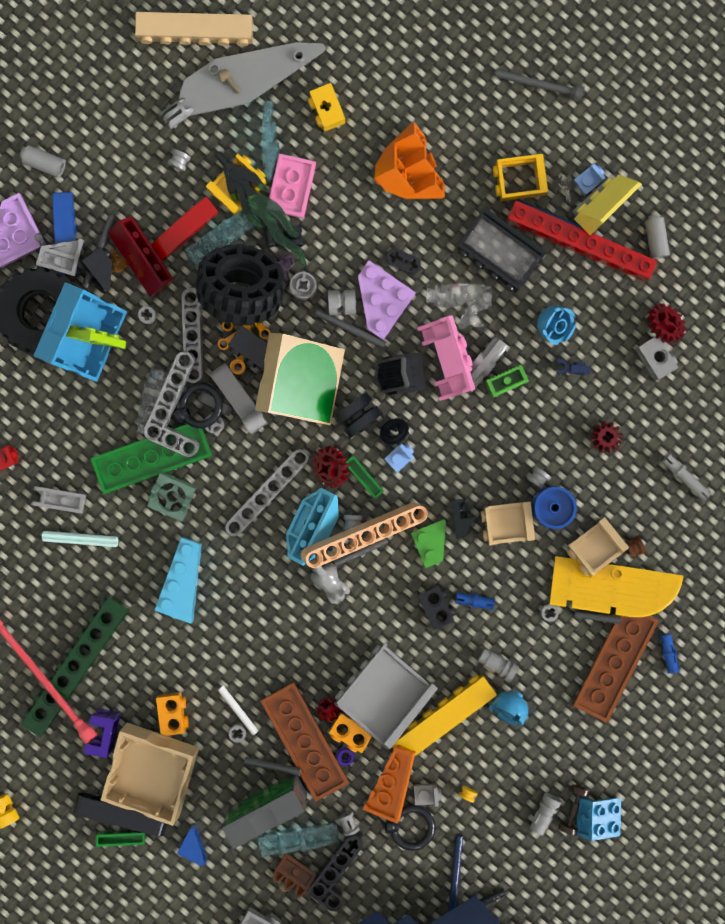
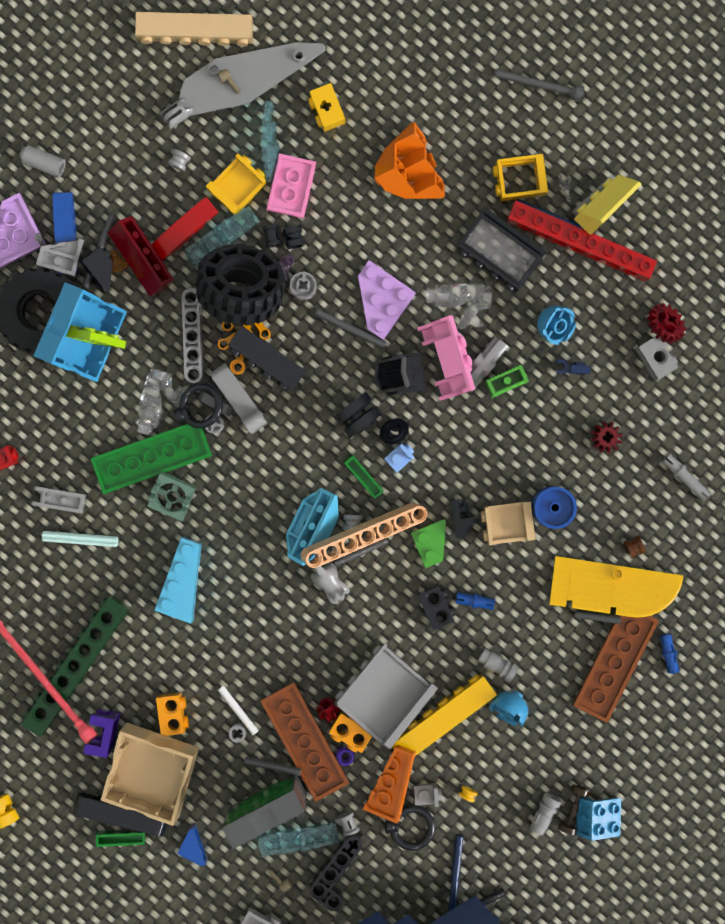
light grey bush [138,306,157,324] -> none
light grey beam [144,351,199,457] -> none
clear green piece [215,151,306,267] -> none
light grey beam [225,449,309,536] -> none
tile [255,333,345,425] -> none
reddish brown plate [273,853,317,898] -> none
dark red gear [312,446,350,488] -> none
light grey wheel [328,290,356,316] -> none
black beam [386,248,421,275] -> none
light grey wheel [527,466,551,489] -> none
light grey bush [540,604,559,622] -> none
tan panel [567,517,629,578] -> none
light blue bracket [573,163,605,196] -> none
light grey brick [645,214,670,259] -> none

